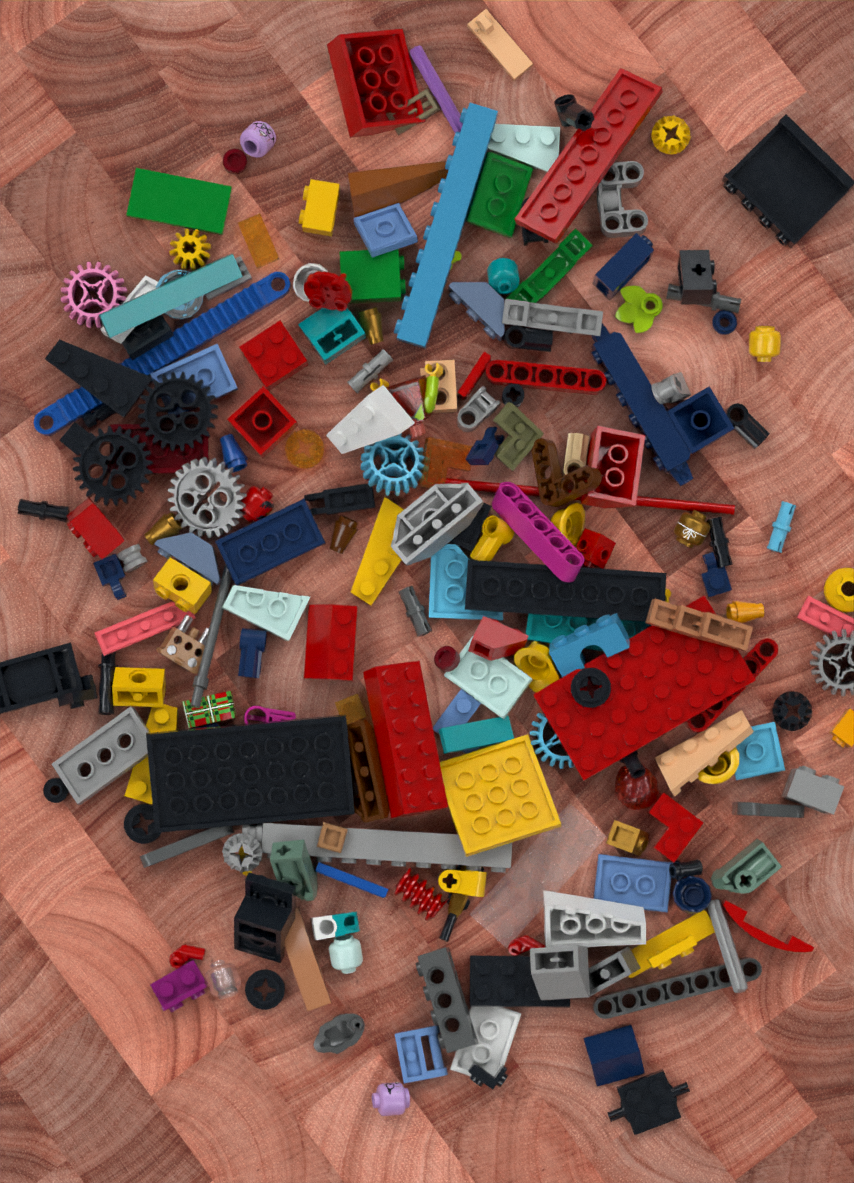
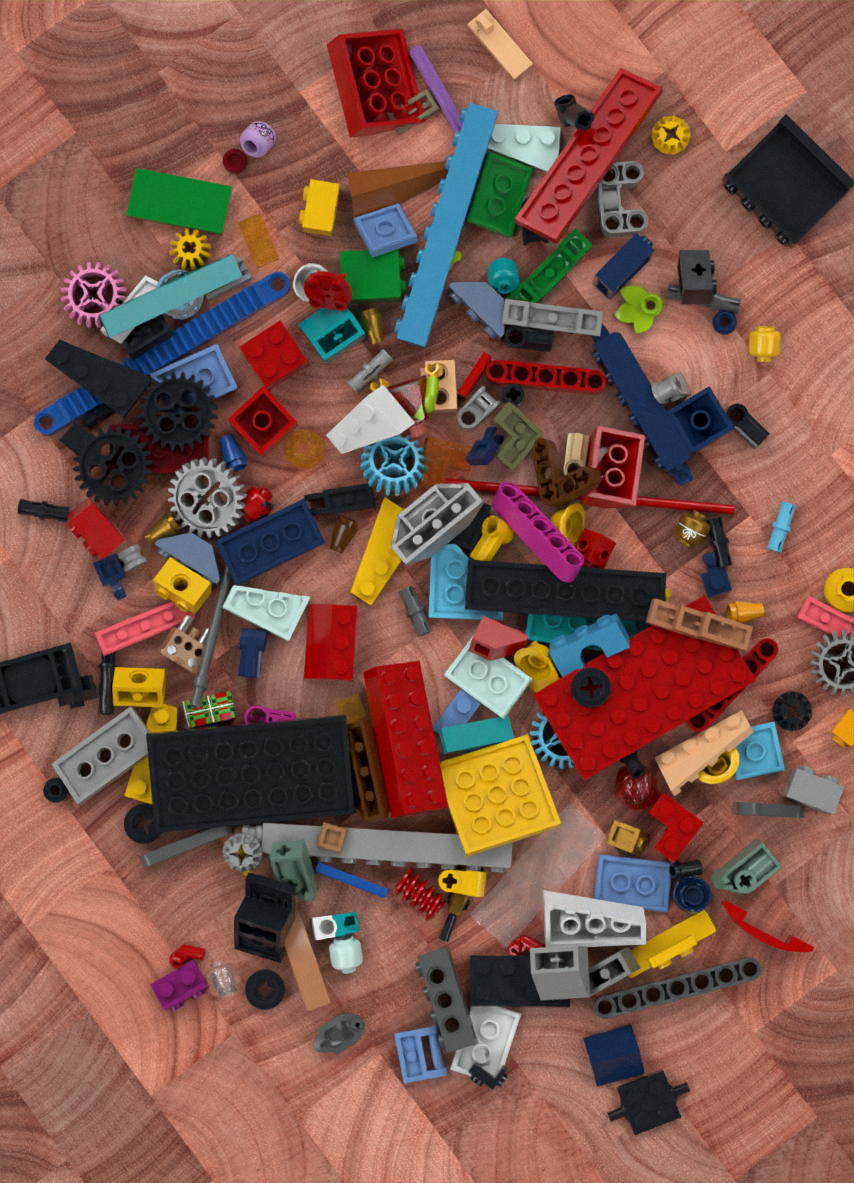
lavender head [372,1082,410,1116] -> none
dark red tile [434,646,460,672] -> none
light grey axle [707,899,748,993] -> none

